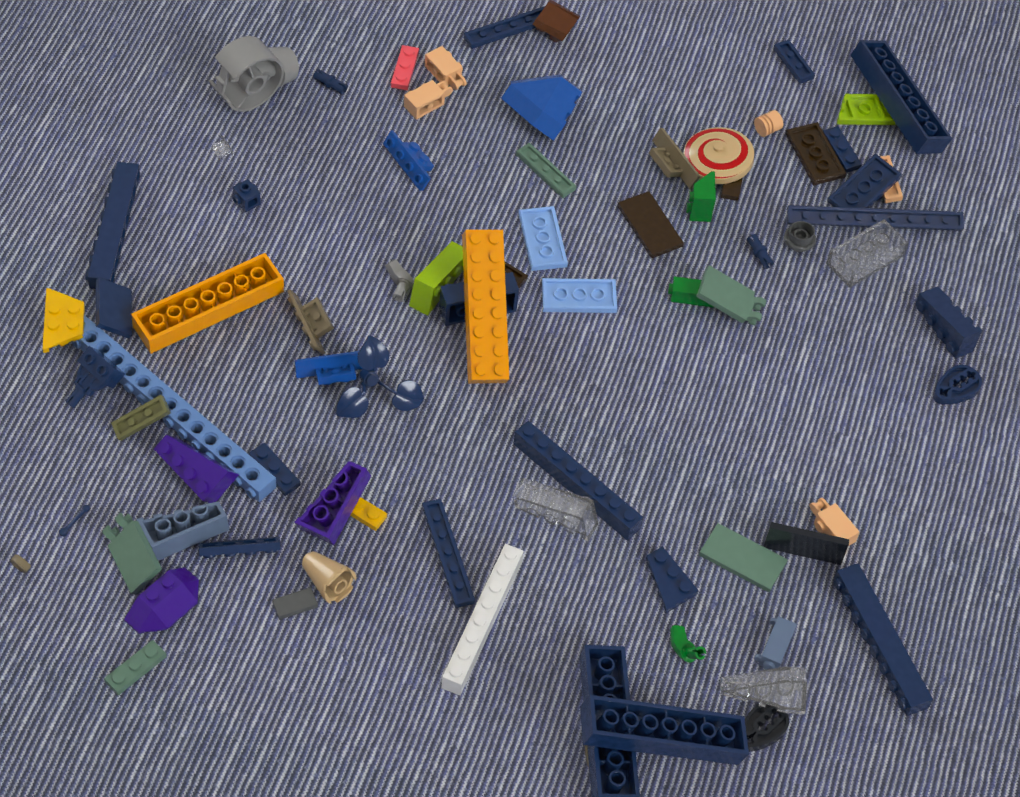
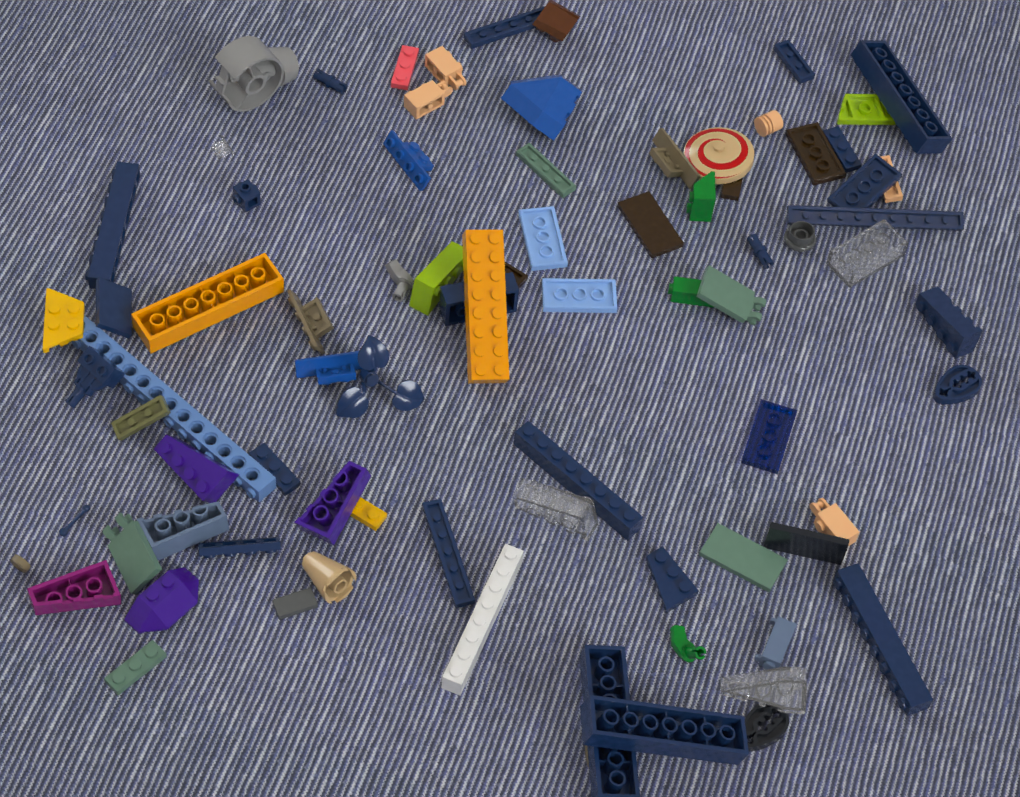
none -> magenta wedge [27,560,122,615]
none -> clear blue tile [741,399,798,475]

